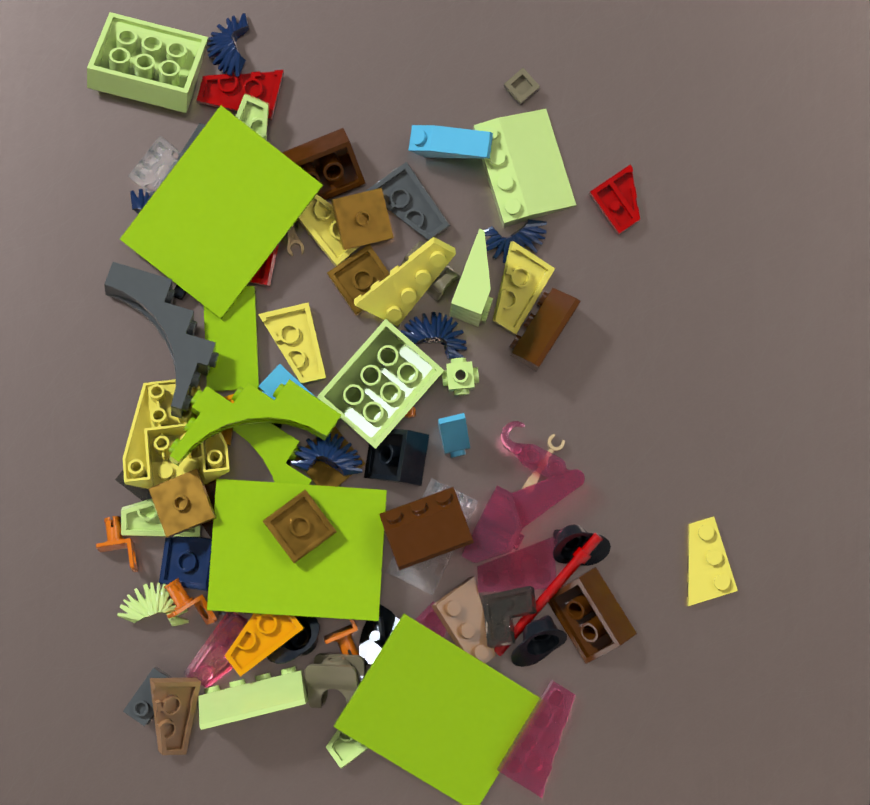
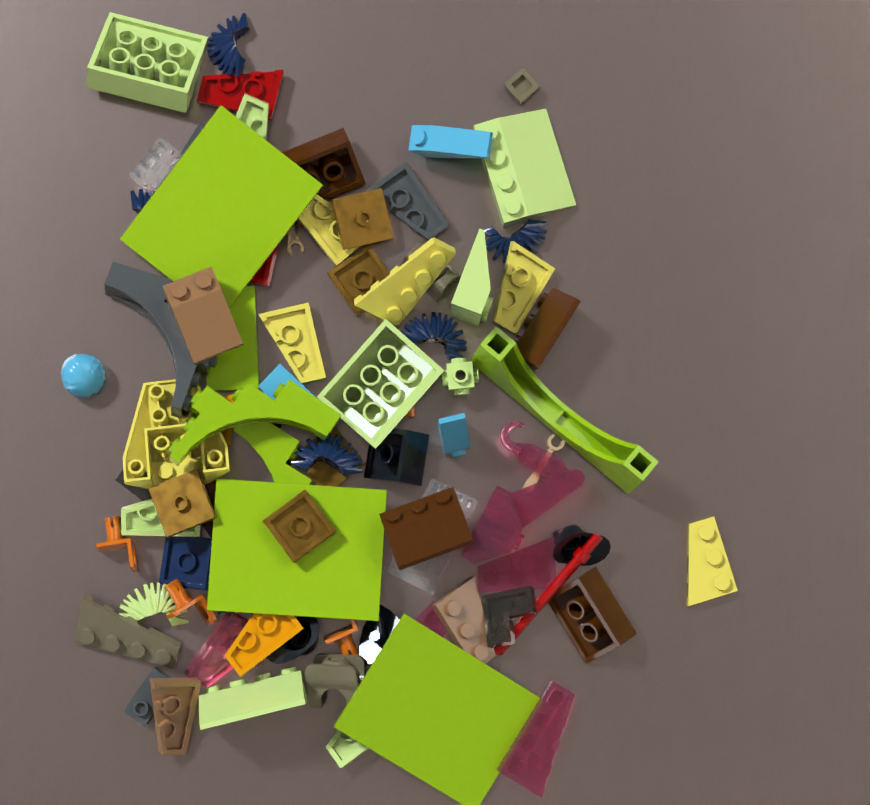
black piece [511,615,567,667] -> none
red wing [589,164,640,235] -> none
none -> medium azure hair [61,354,106,398]
none -> dark tan wing [74,594,181,669]
none -> medium nougat slope [162,267,243,365]
none -> lime arch [470,326,659,494]

